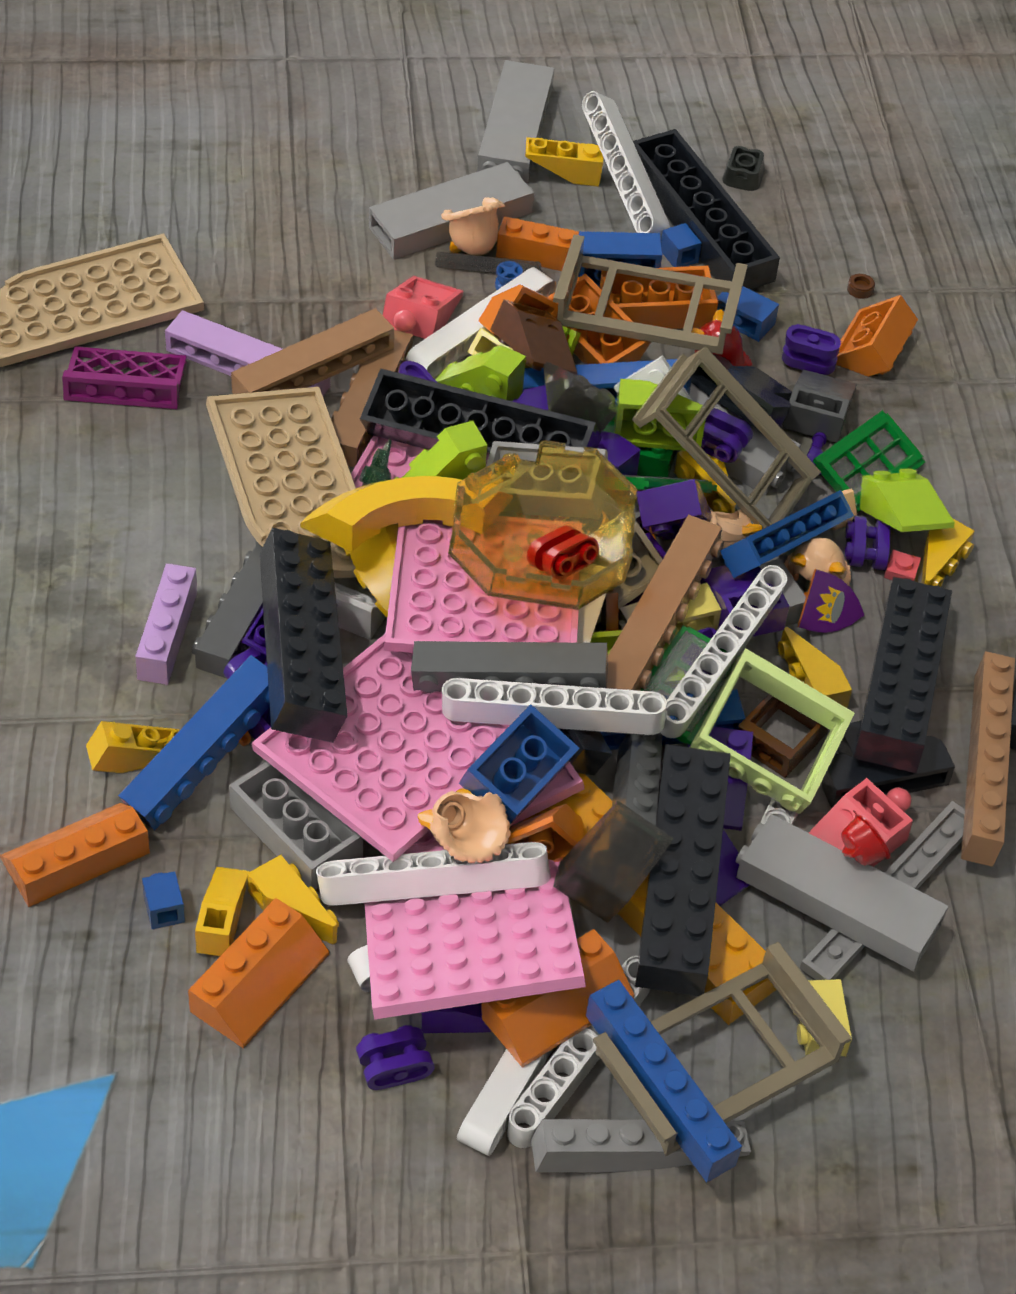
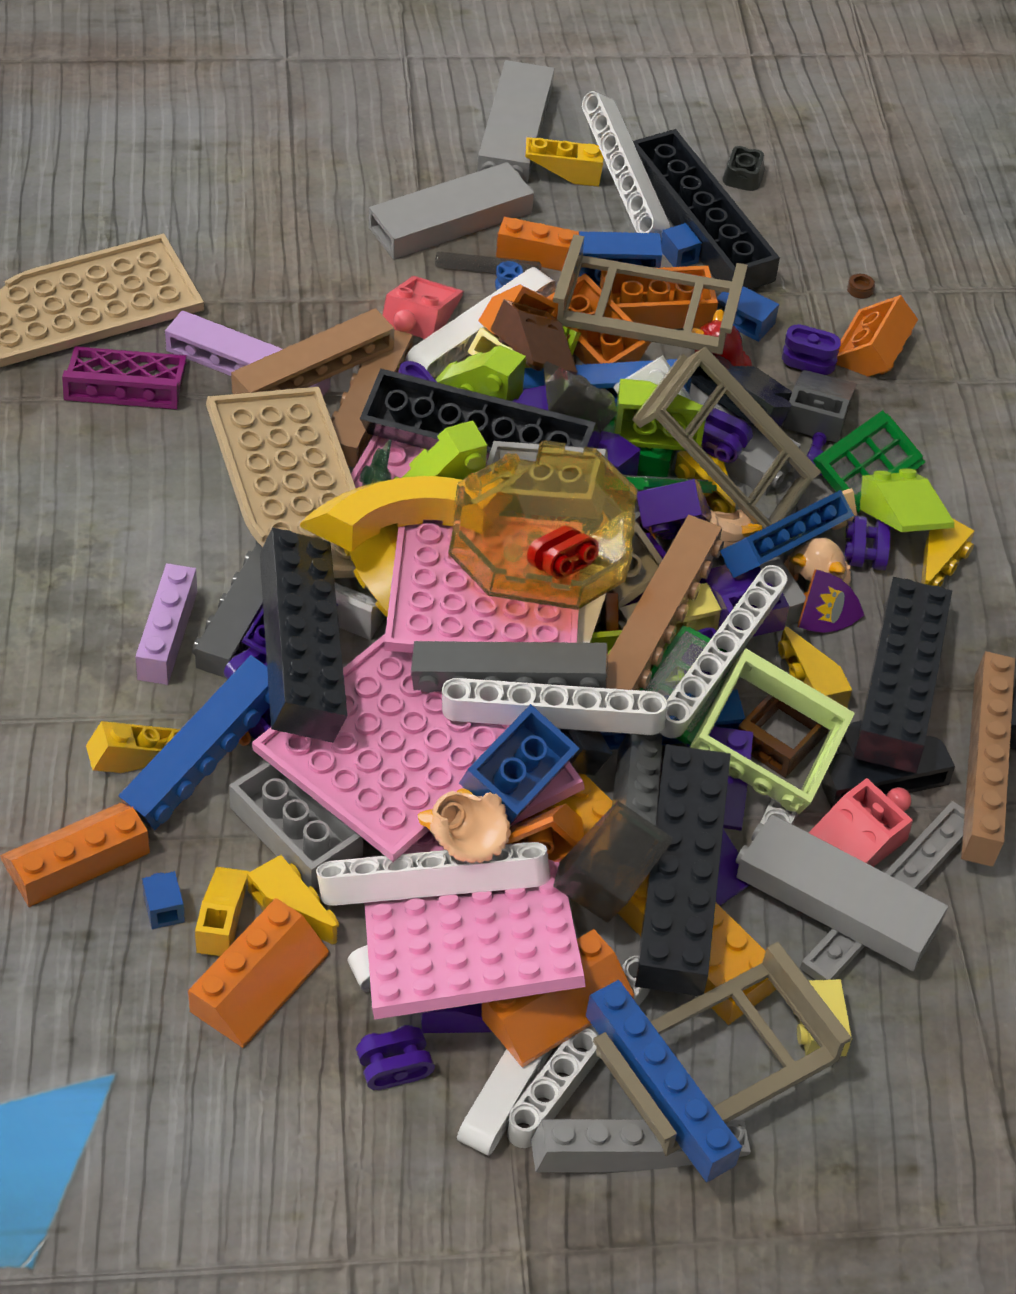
light nougat hair [441,197,505,256] -> none
red piece [841,810,890,866] -> none
coral plate [884,550,921,581] -> none

